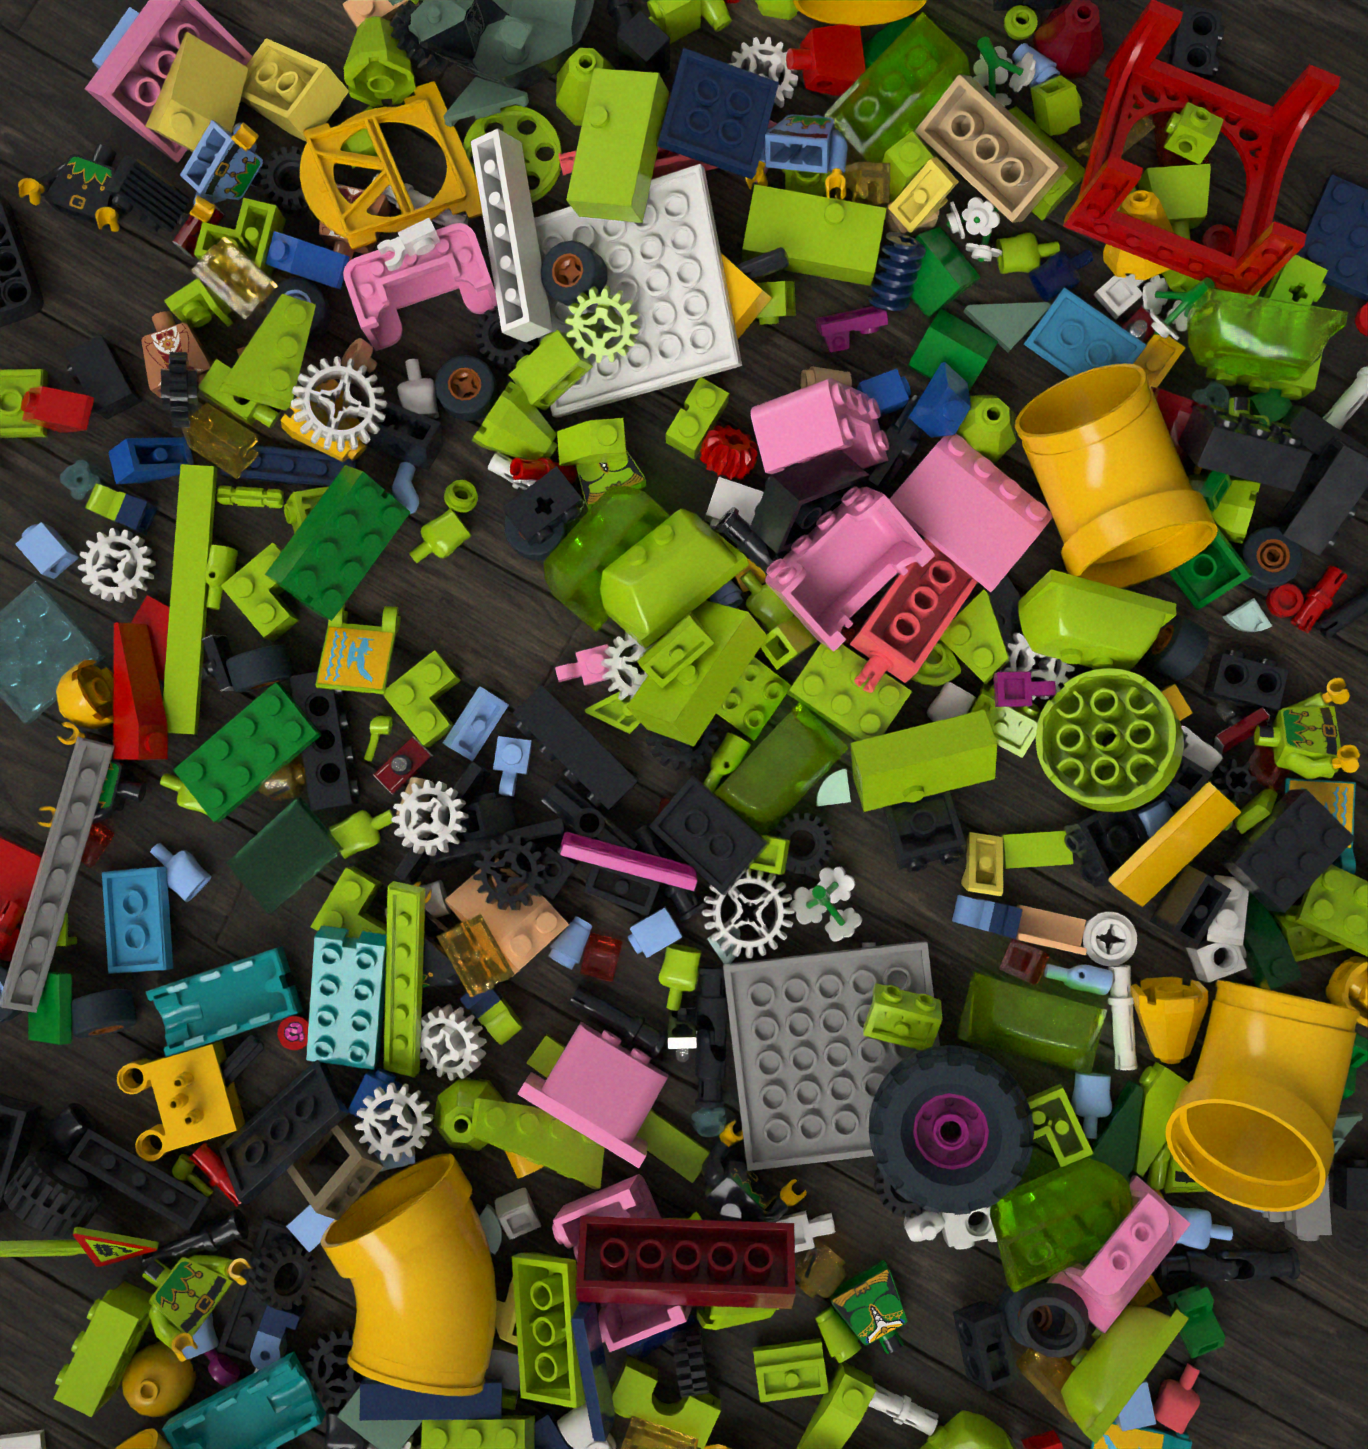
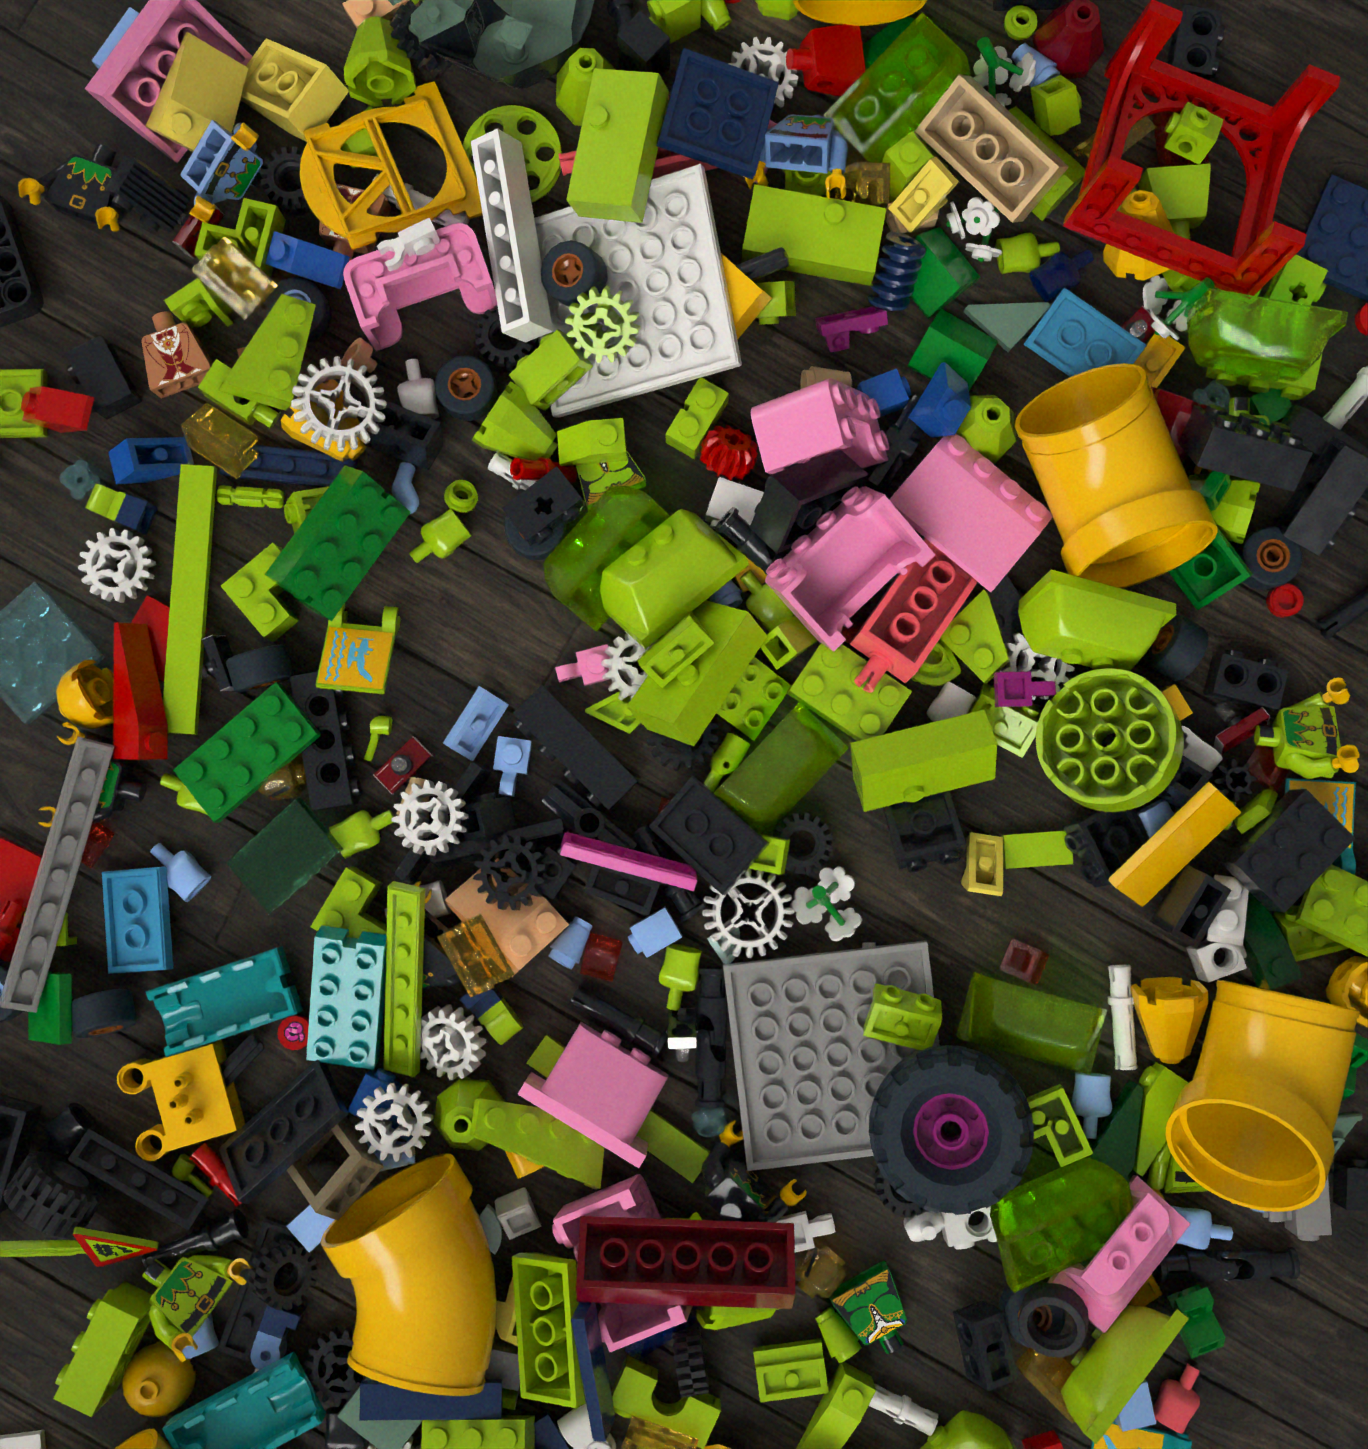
light blue brick [16,522,79,579] -> none
black gear [161,352,199,428] -> none
magenta piece [204,1348,240,1387] -> none
lime piece [205,545,238,610] -> none
lime brick [383,650,461,748] -> none
sand green tile [443,77,529,127] -> none
light aqua tile [816,769,851,806] -> none
leg [952,895,1023,939] -> none
light nougat panel [1016,904,1087,955] -> none
piece [1044,964,1113,996] -> none
white gear [1083,912,1137,966] -> none
white plate [1094,274,1146,319] -> none
red tile [1200,224,1236,255] -> none
light aqua tile [1223,598,1272,632] -> none
red pin [1290,565,1348,633] -> none

